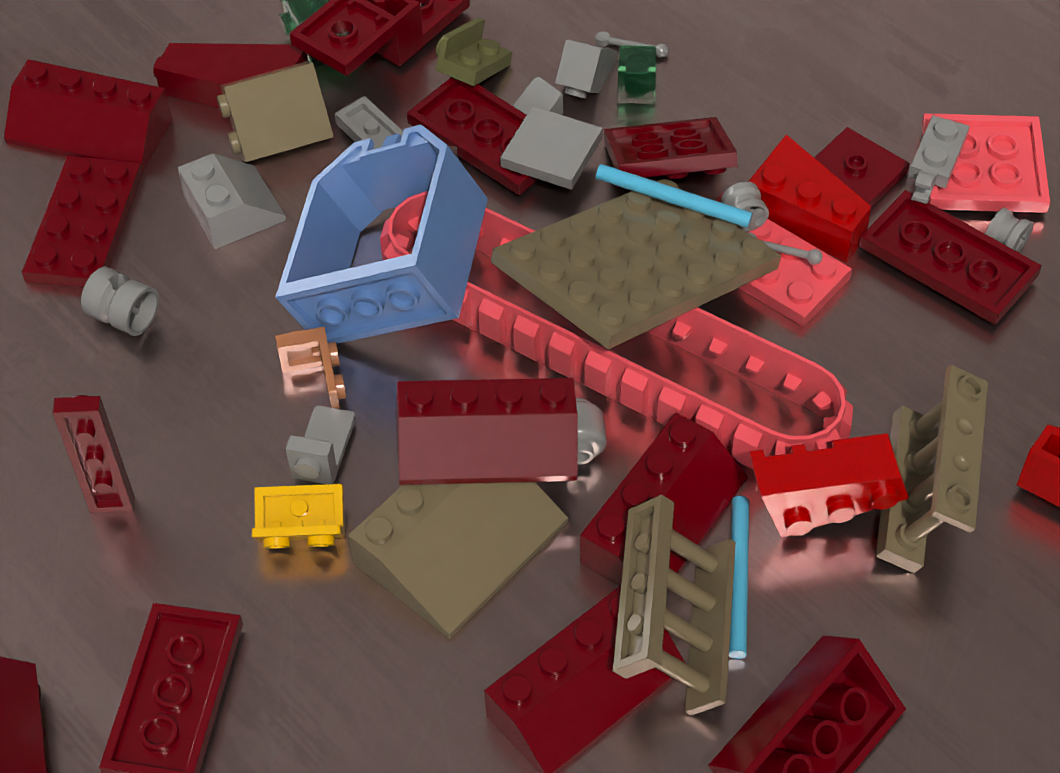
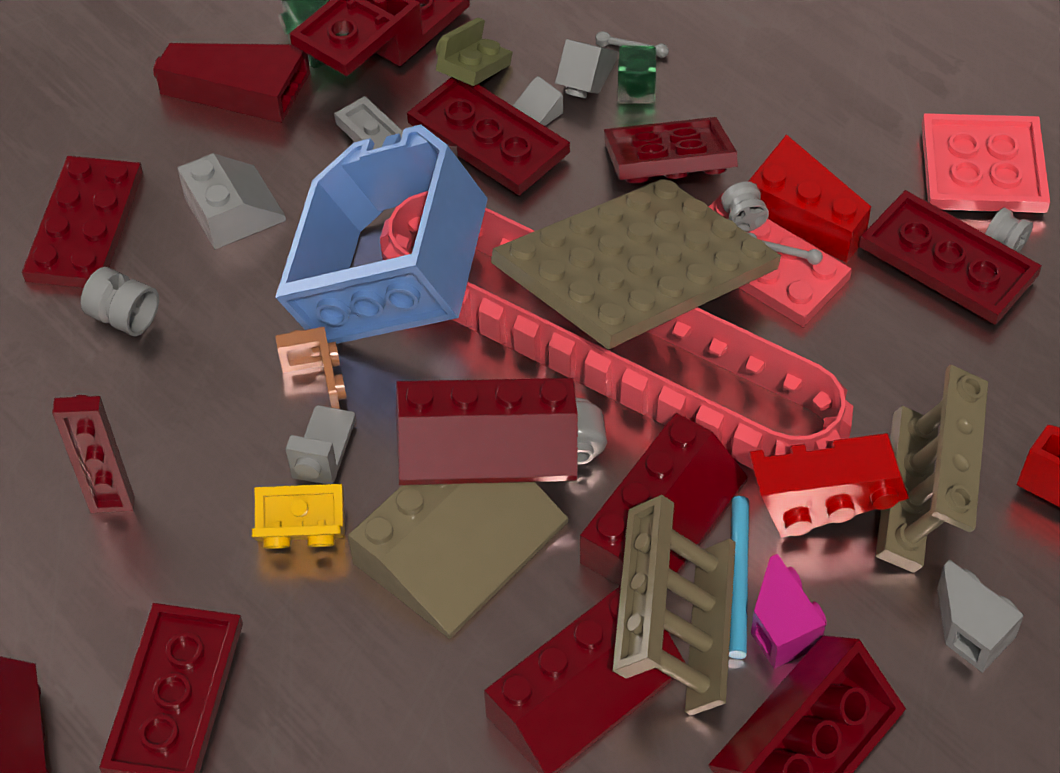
dark red slope [4,59,173,171] -> none
dark tan brick [216,61,334,162] -> none
light grey tile [500,106,603,190] -> none
medium azure bar [596,164,753,228] -> none
dark red plate [814,127,910,208] -> none
light grey plate [908,115,970,204] -> none
none -> dark pink slope [751,554,827,669]
none -> light grey slope [937,560,1024,673]

